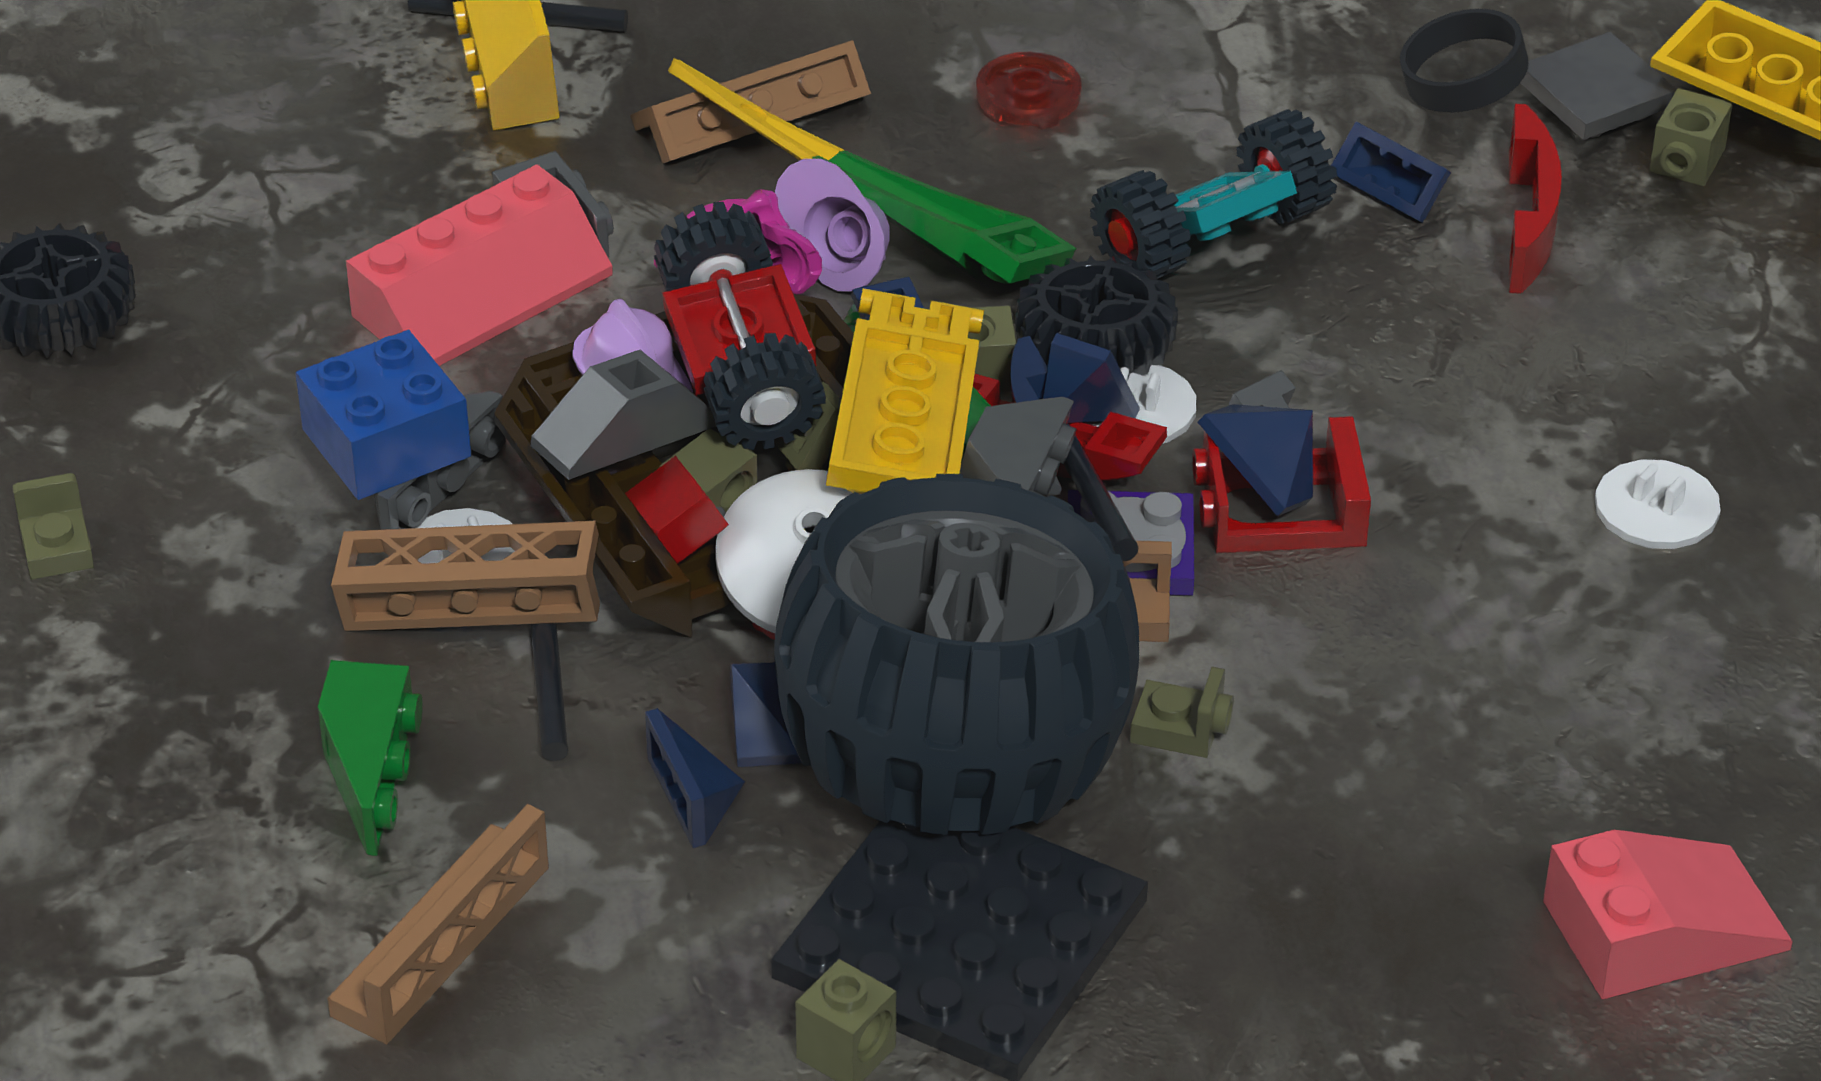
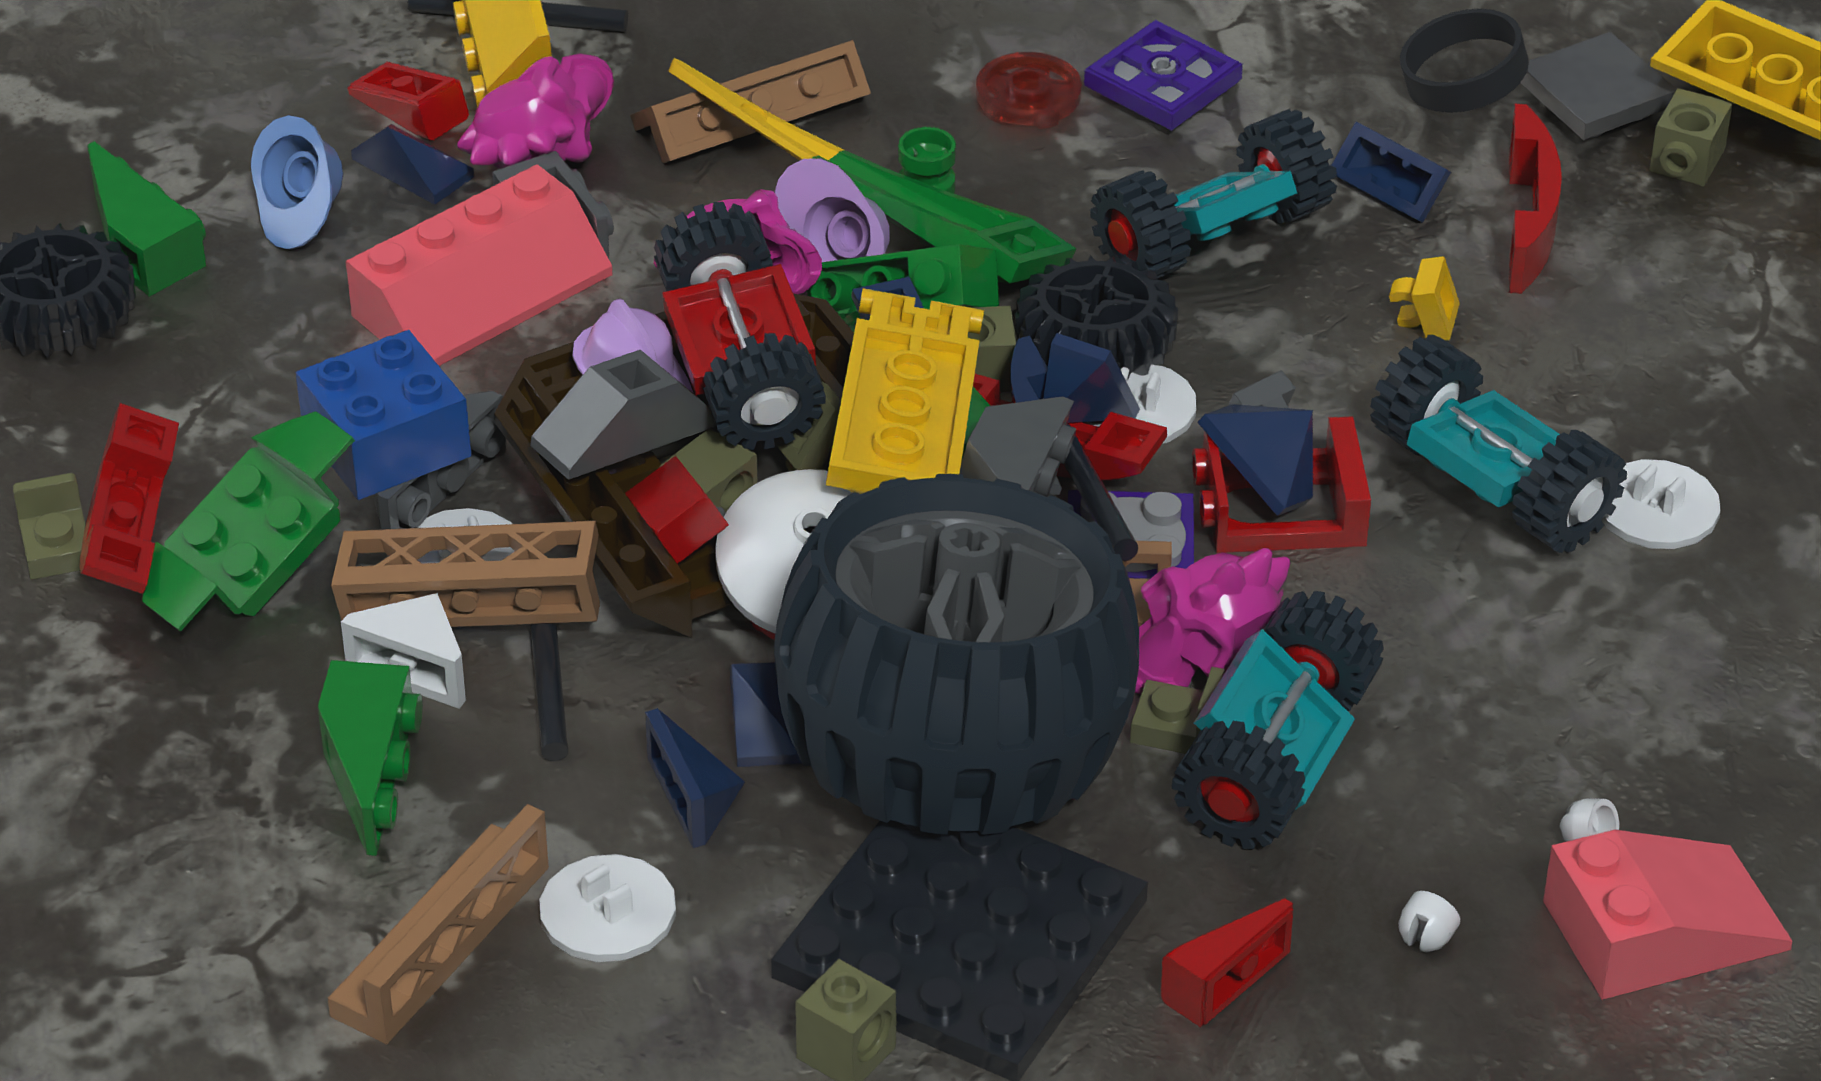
none -> red slope [80,403,179,594]
none -> green slope [87,141,206,297]
none -> green piece [142,411,355,632]
none -> medium blue piece [251,115,344,250]
none -> white slope [341,593,466,709]
none -> red slope [347,62,469,140]
none -> dark blue slope [351,124,474,205]
none -> dark pink head [457,53,614,169]
none -> white piece [539,854,676,962]
none -> green slope [807,244,999,320]
none -> green wheel [898,127,956,194]
none -> dark purple piece [1084,20,1243,131]
none -> dark pink head [1135,548,1291,695]
none -> red slope [1161,898,1293,1027]
none -> plate [1172,591,1384,849]
none -> plate [1370,335,1627,553]
none -> yellow tile [1389,256,1460,340]
none -> white hinge [1398,891,1461,953]
none -> white hinge [1560,798,1619,842]

